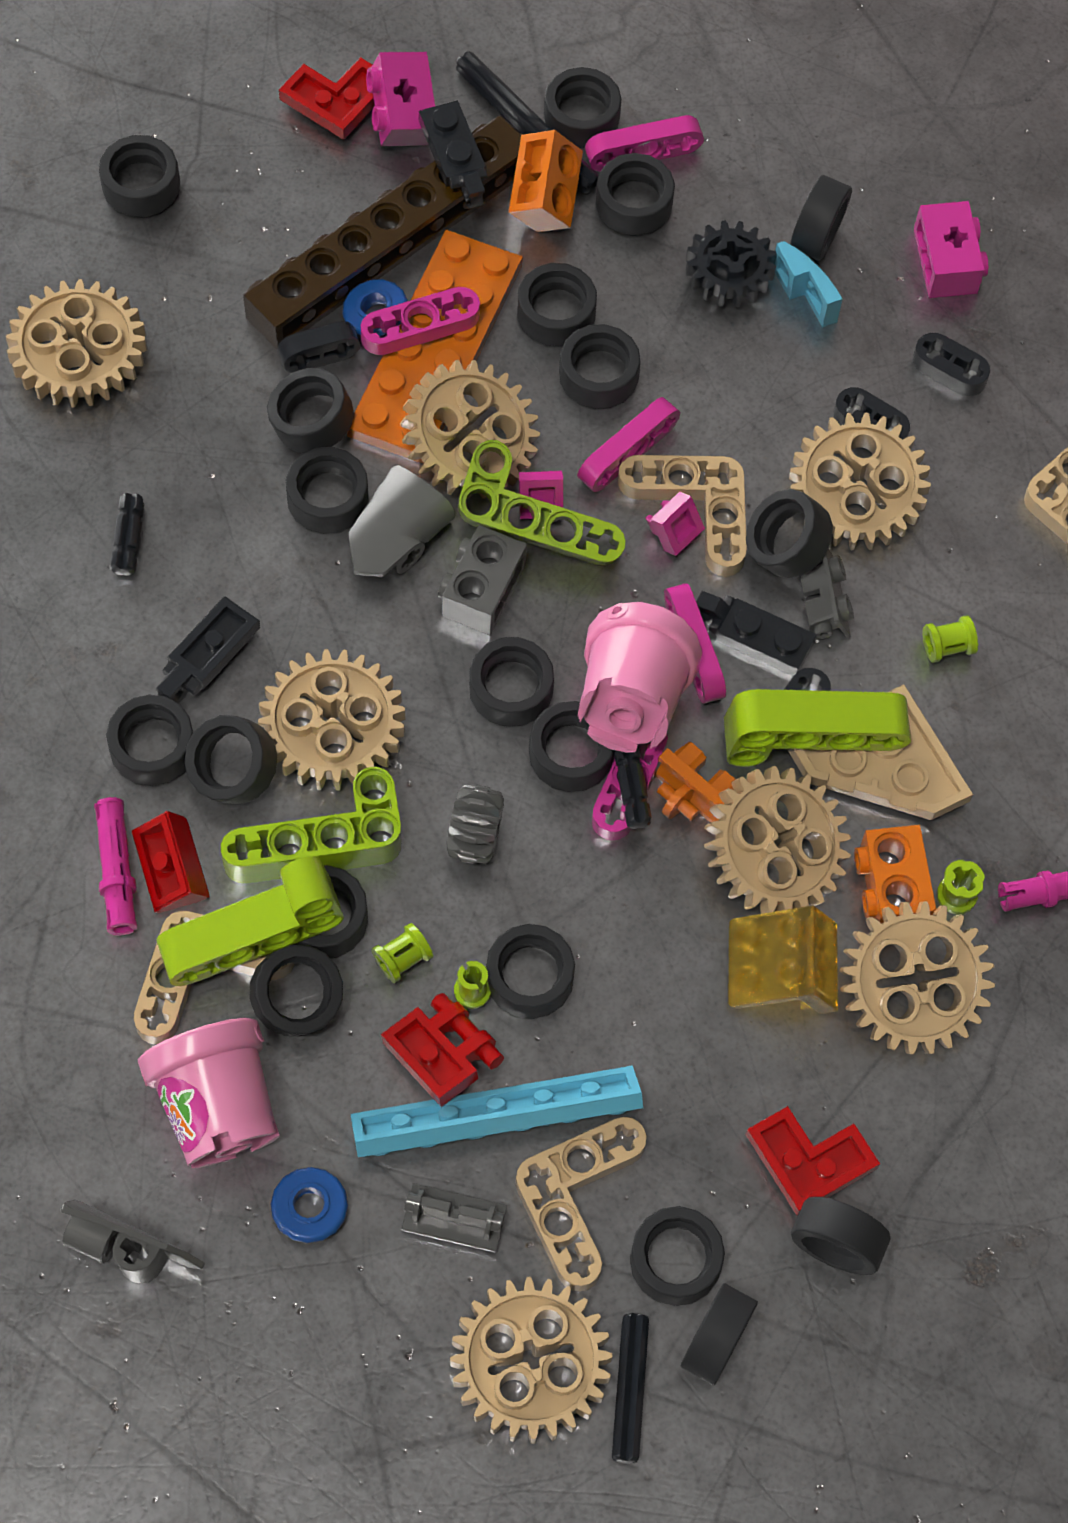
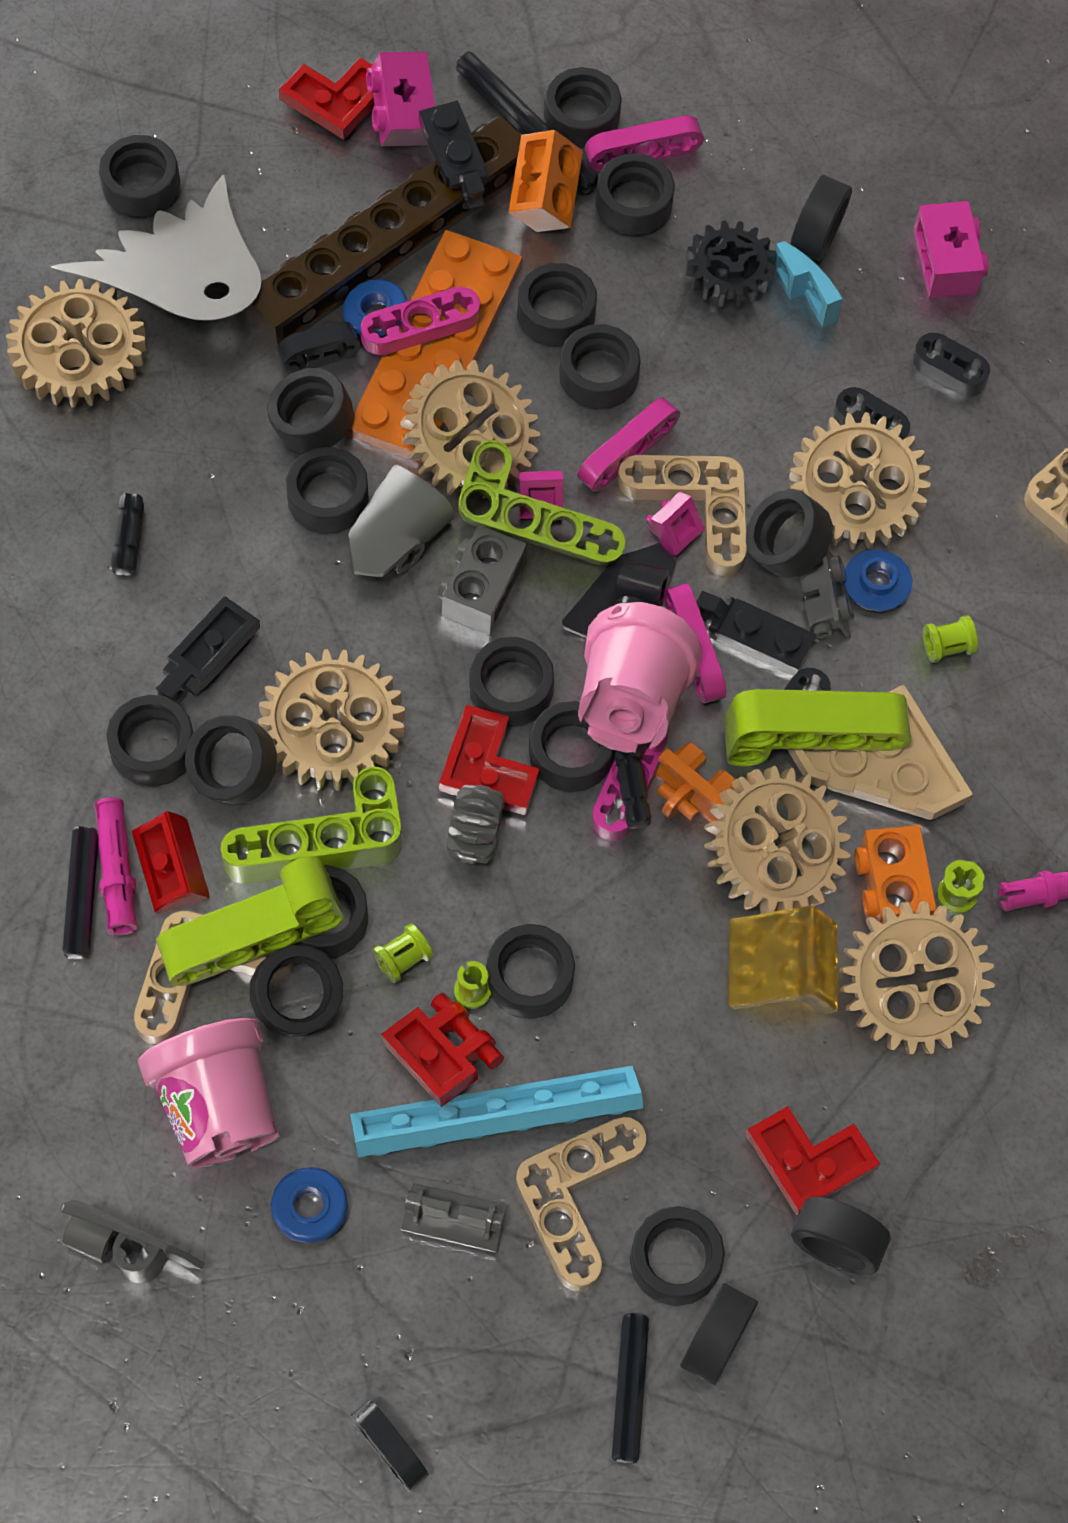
tan gear [450,1277,612,1444] -> none
none -> light grey piece [50,175,262,320]
none -> black axle [62,826,98,959]
none -> black beam [350,1399,429,1491]
none -> red plate [439,705,539,816]
none -> black panel [562,543,676,638]
none -> blue piece [843,549,913,612]

